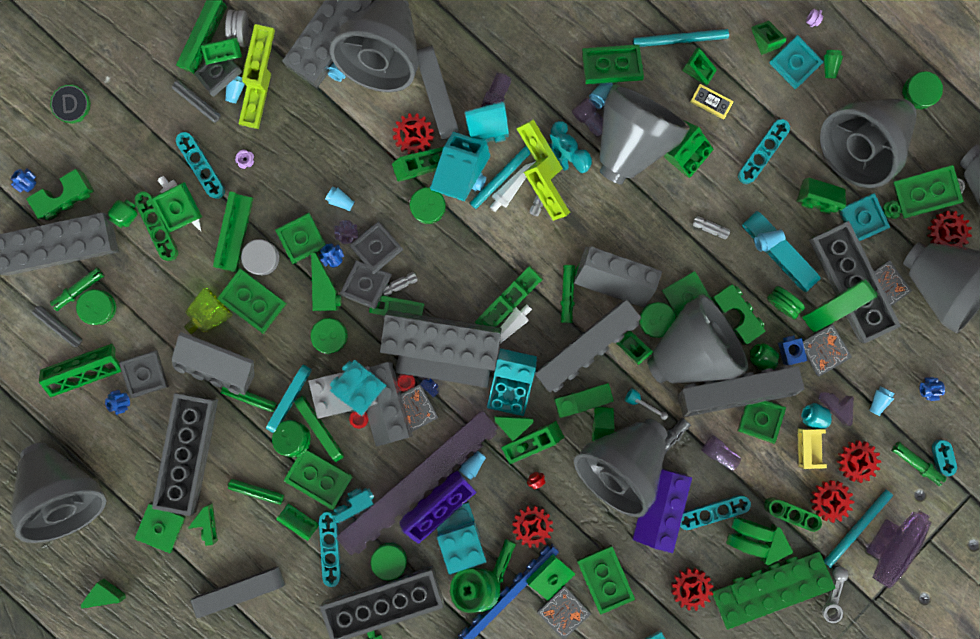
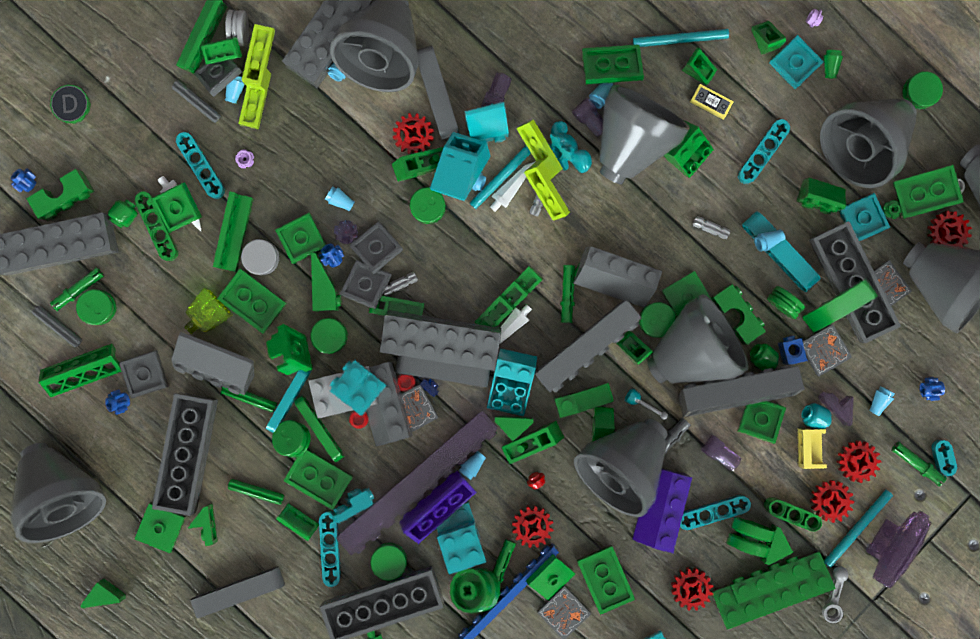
none -> green panel [266,324,313,375]

